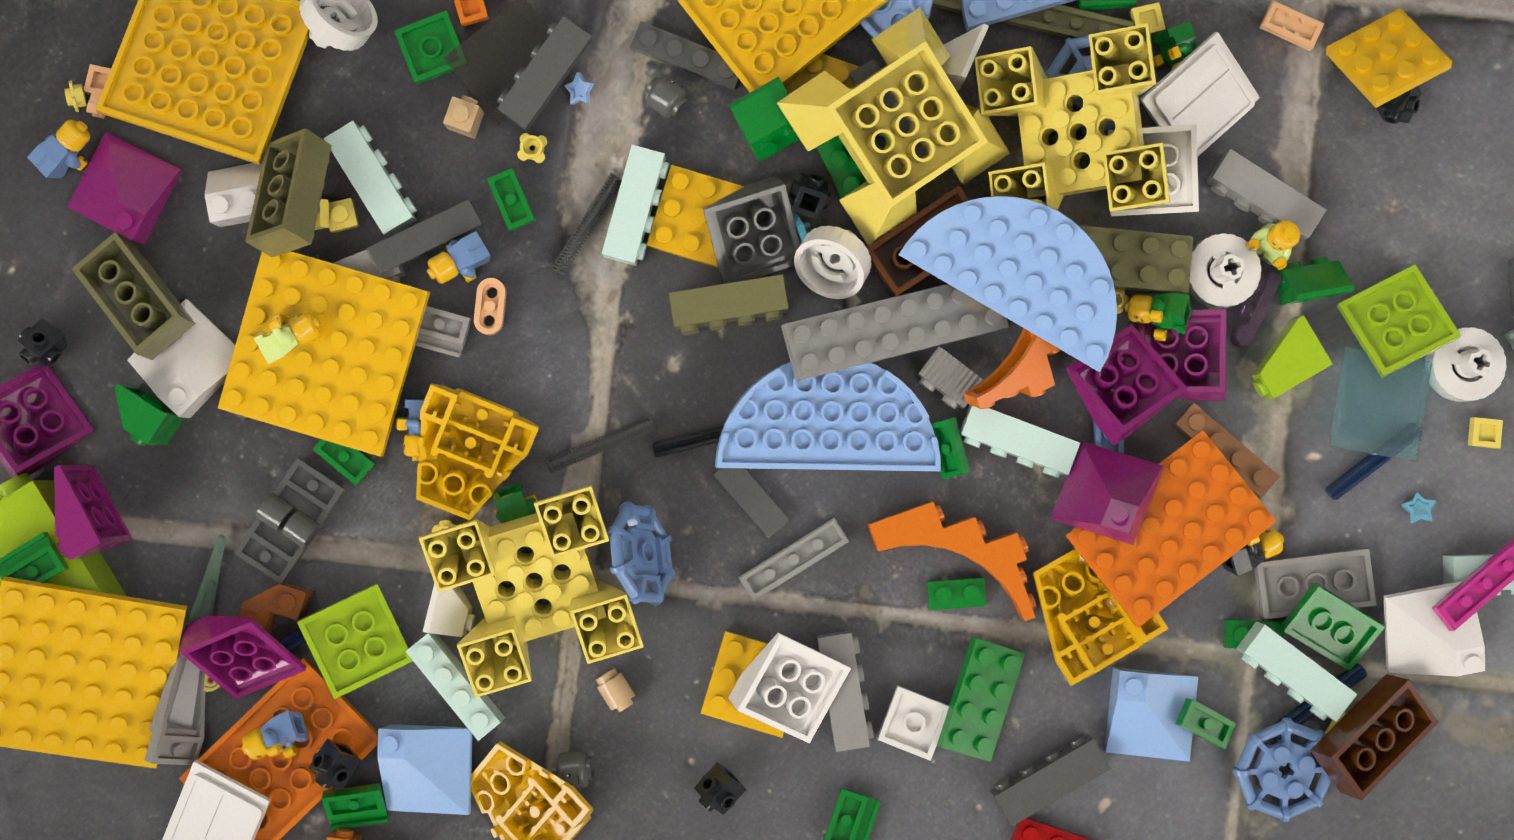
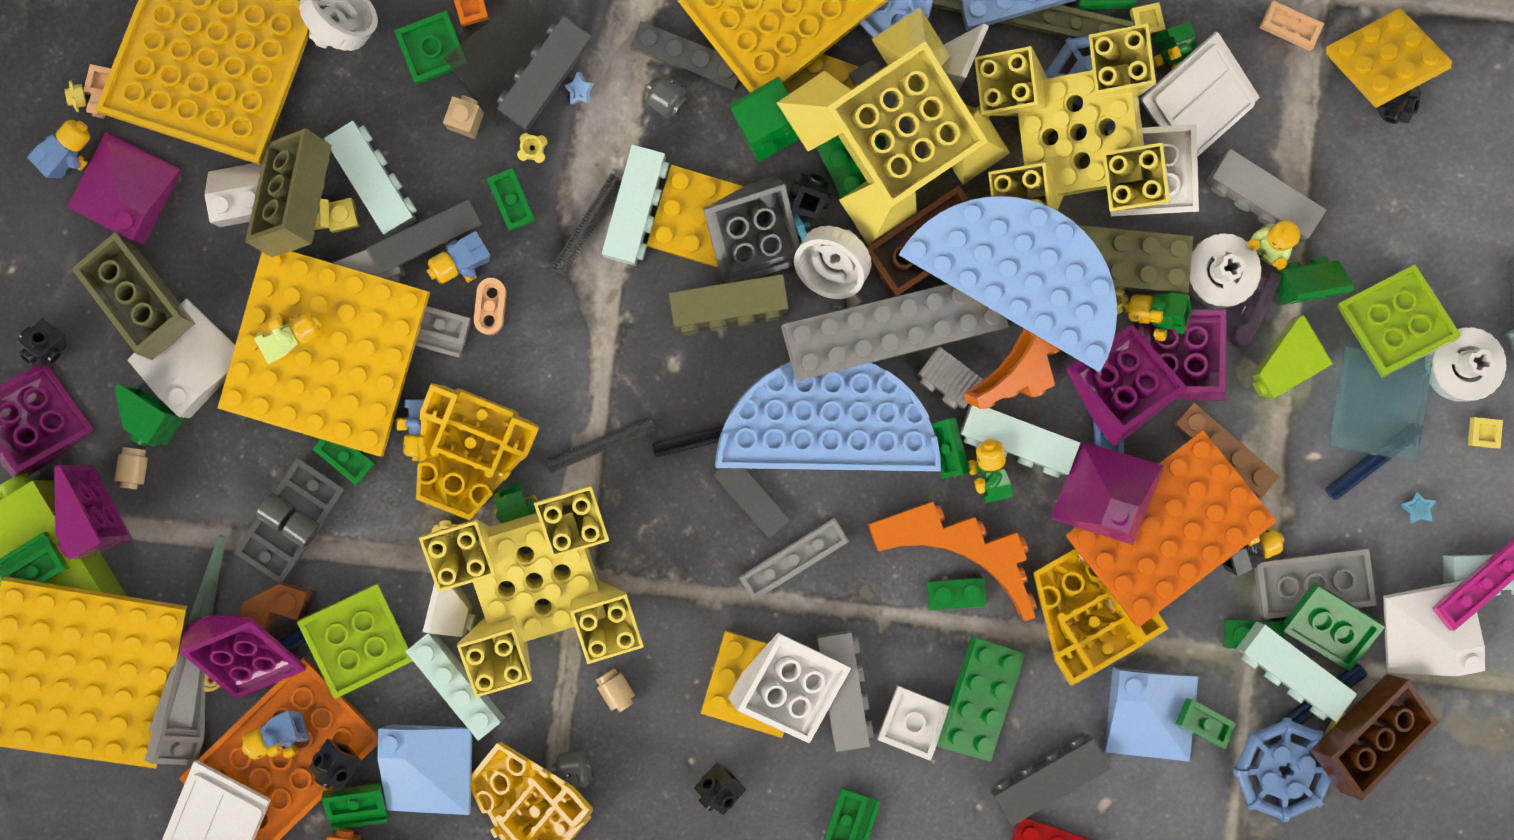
medium blue plate [607,501,675,606] -> none
none -> tan brick [114,447,148,490]
none -> piece [967,439,1013,503]

